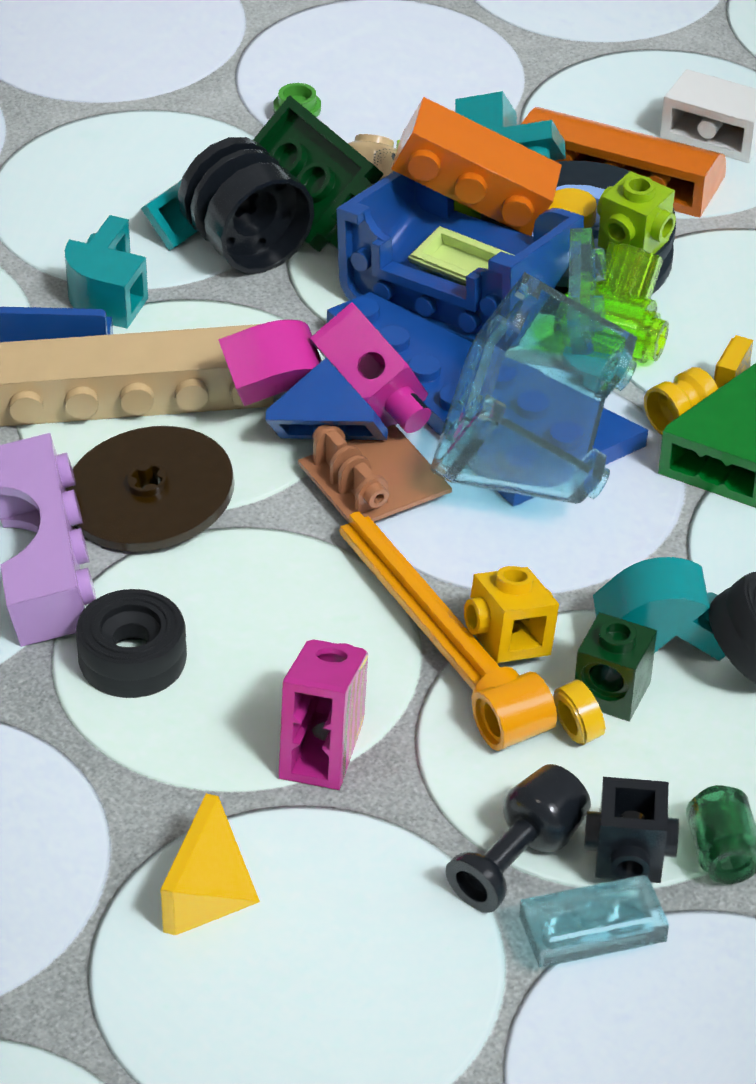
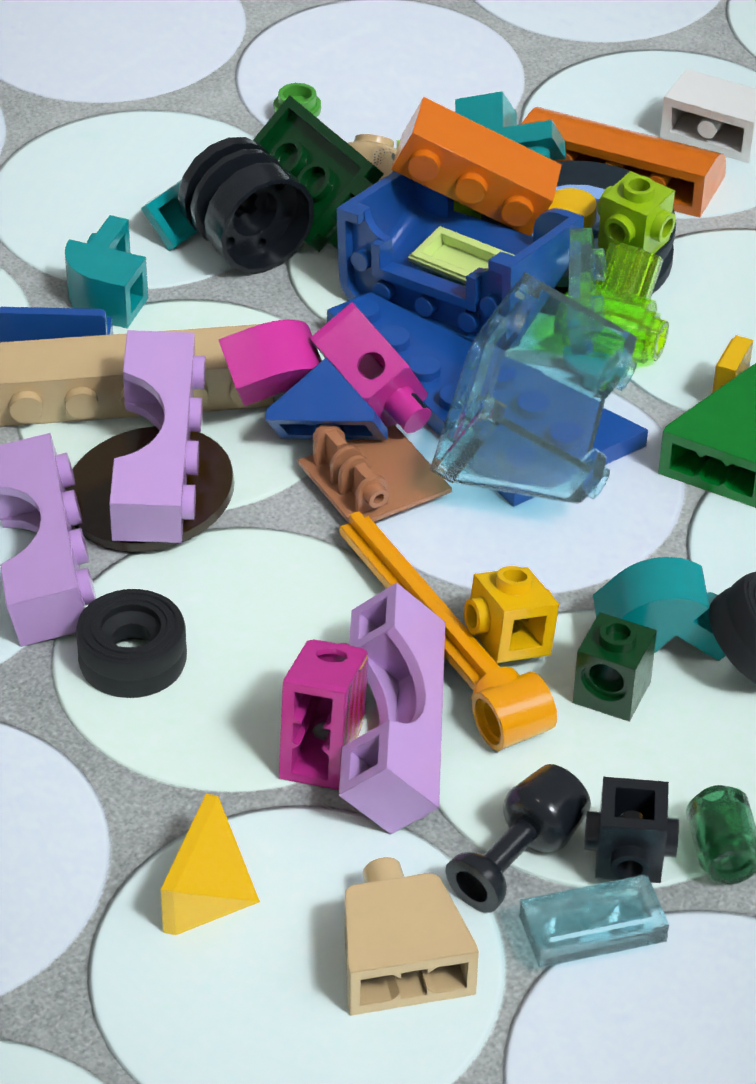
yellow tile [553,679,605,745] -> none
yellow wheel [644,367,718,435] -> none
none -> lavender arch [109,330,206,543]
none -> lavender arch [339,582,445,834]
none -> tan torso [344,857,479,1016]

